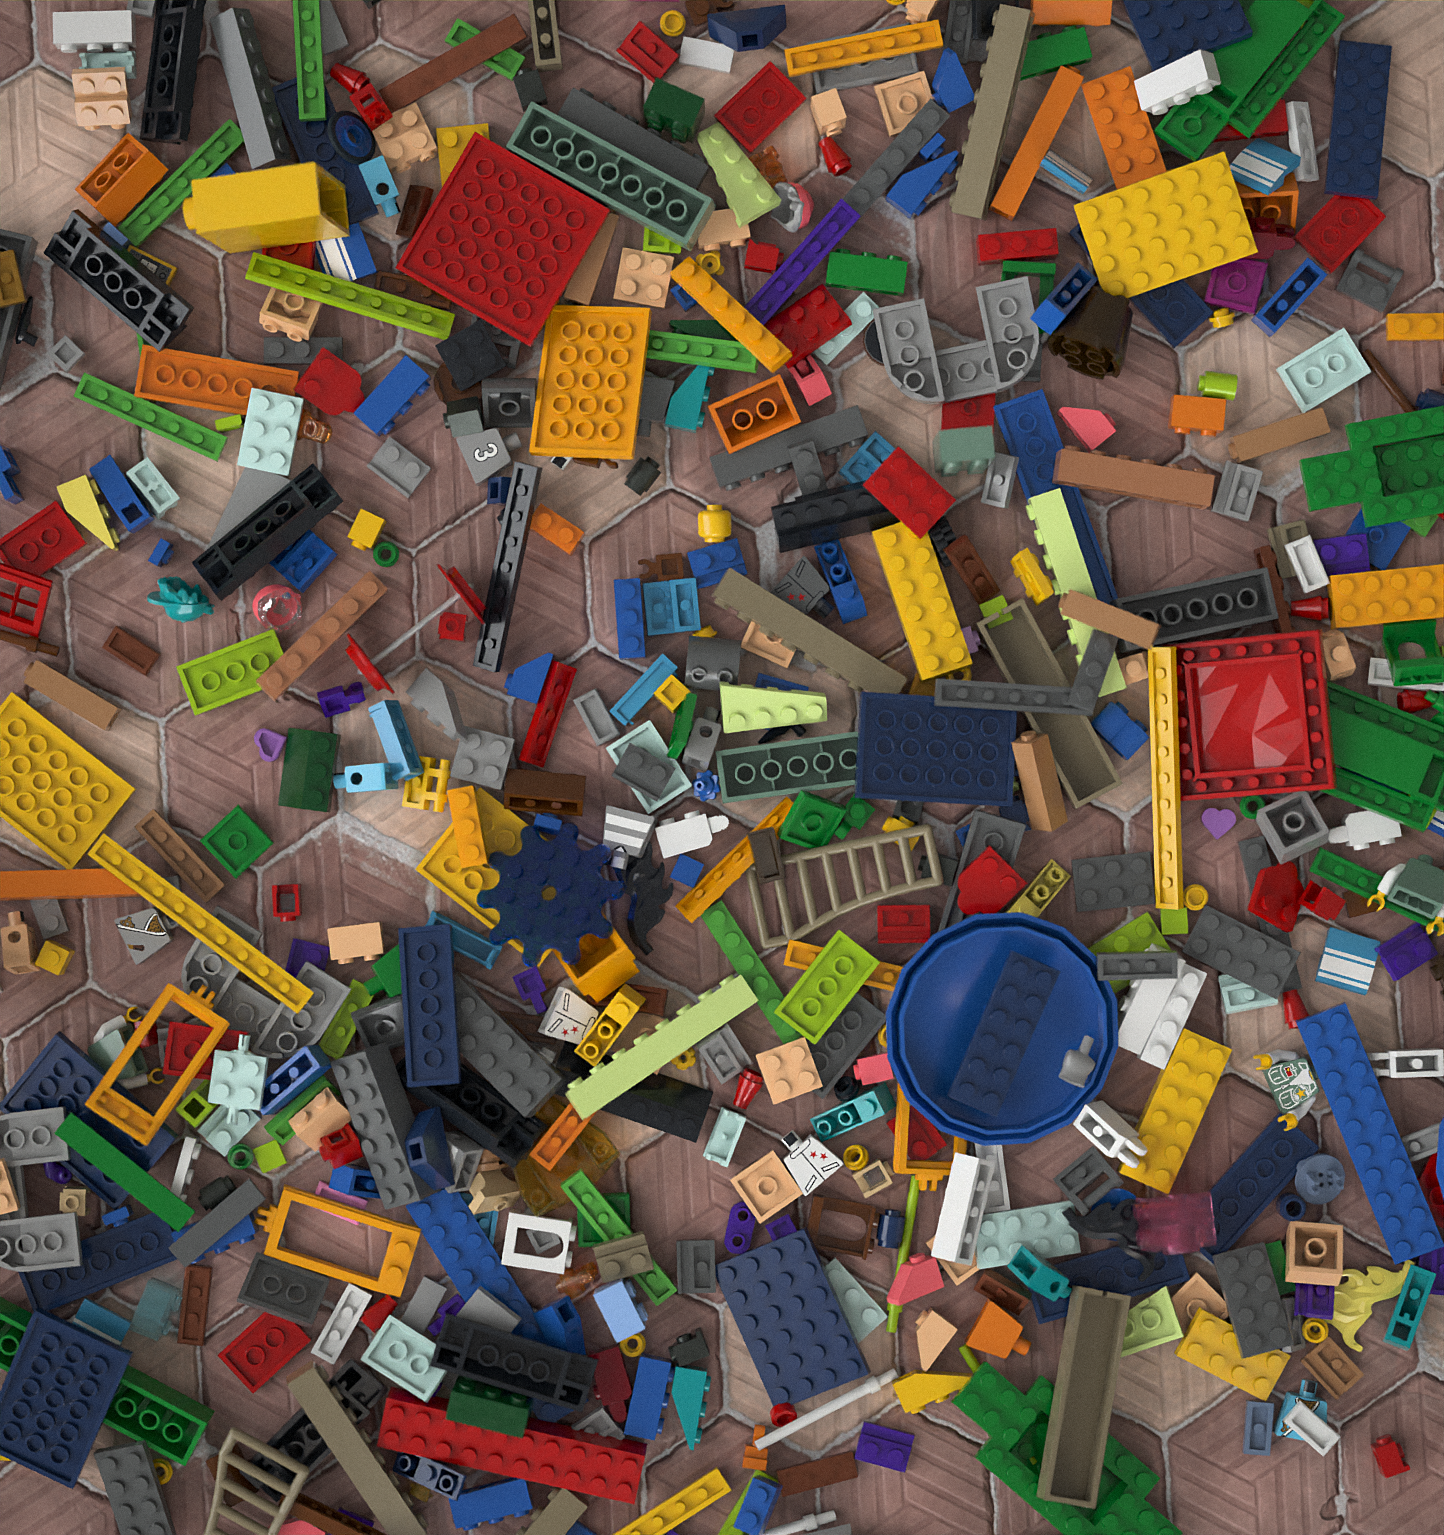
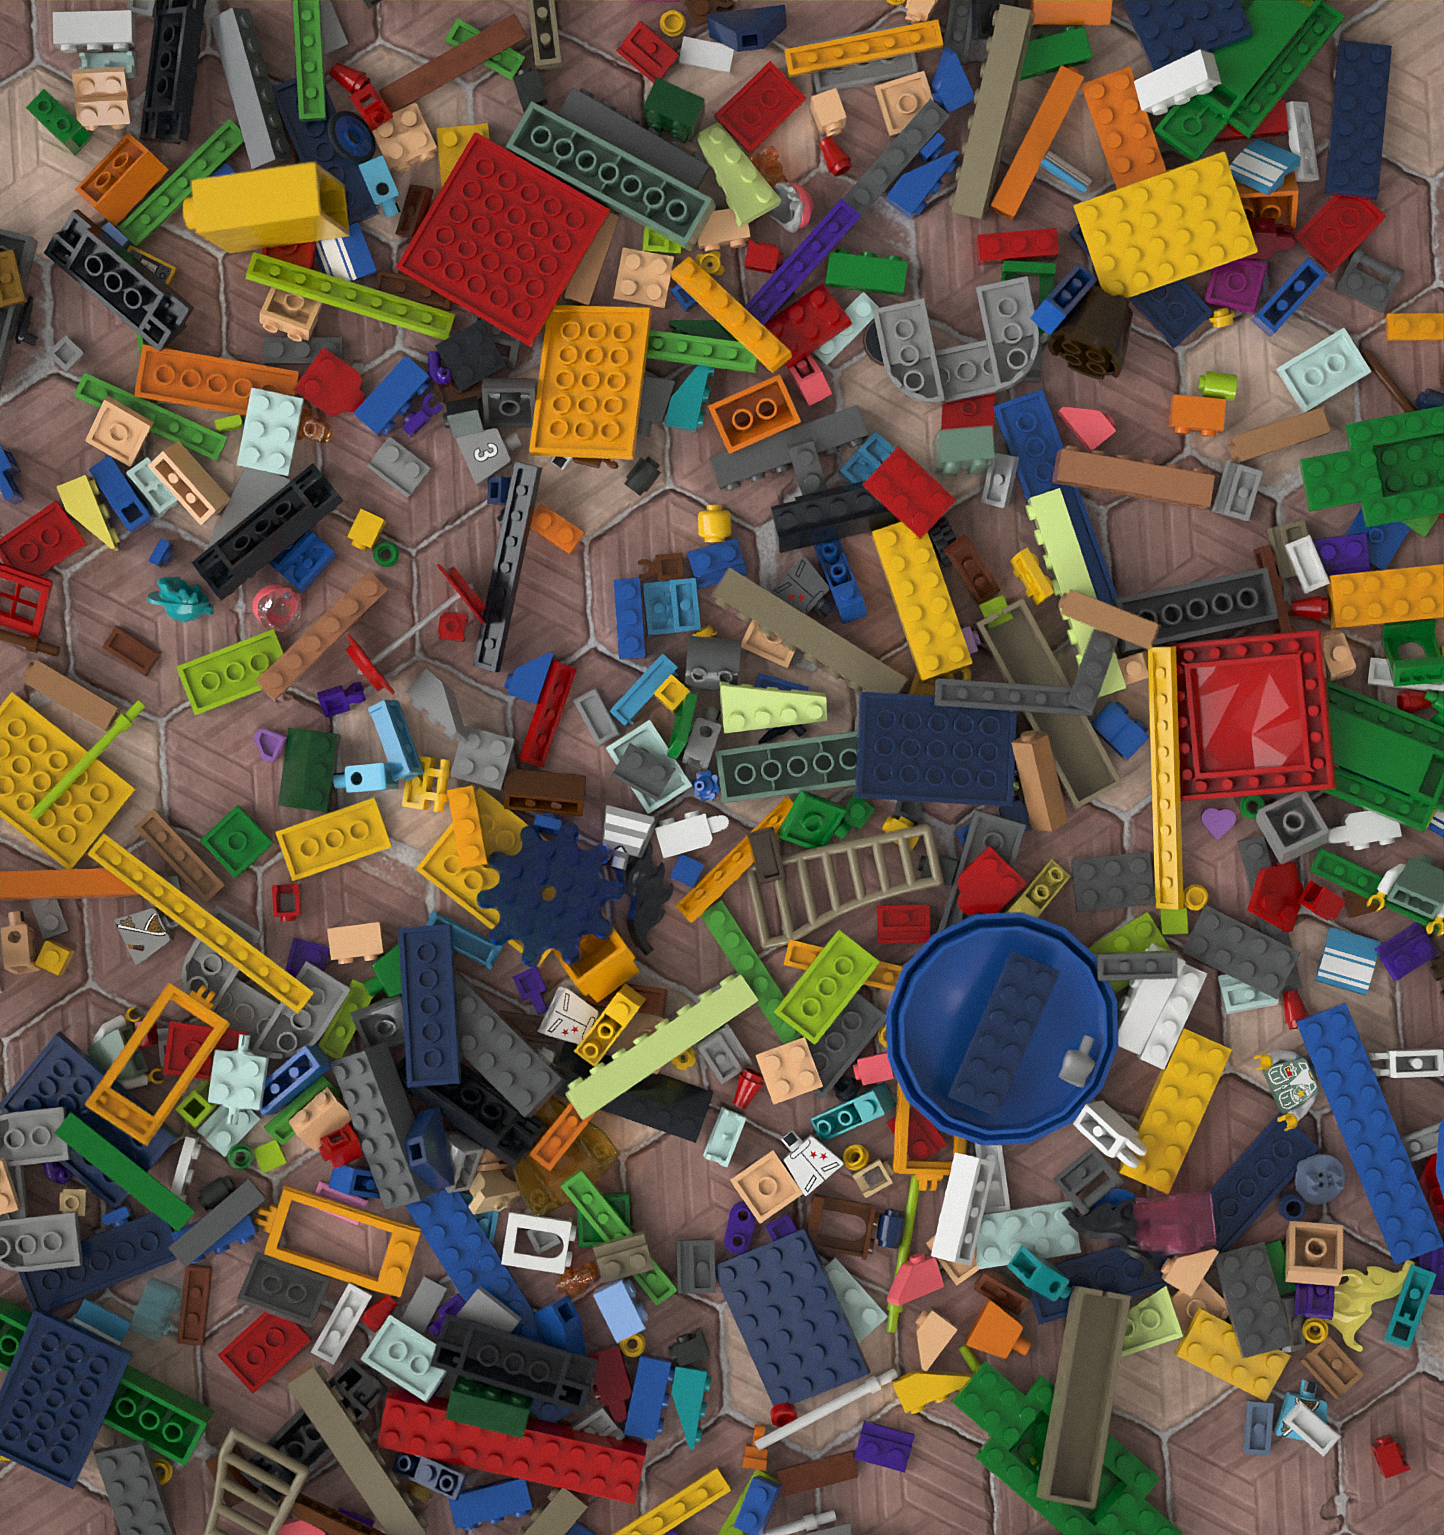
none -> green panel [26,89,93,156]
none -> lime bar [29,700,146,821]
none -> light nougat plate [85,396,154,467]
none -> light nougat brick [148,441,231,525]
none -> yellow plate [276,797,392,881]
none -> dark purple plate [402,394,443,438]
none -> dark purple arm [428,351,452,385]
none -> light nougat slope [1161,1246,1218,1297]

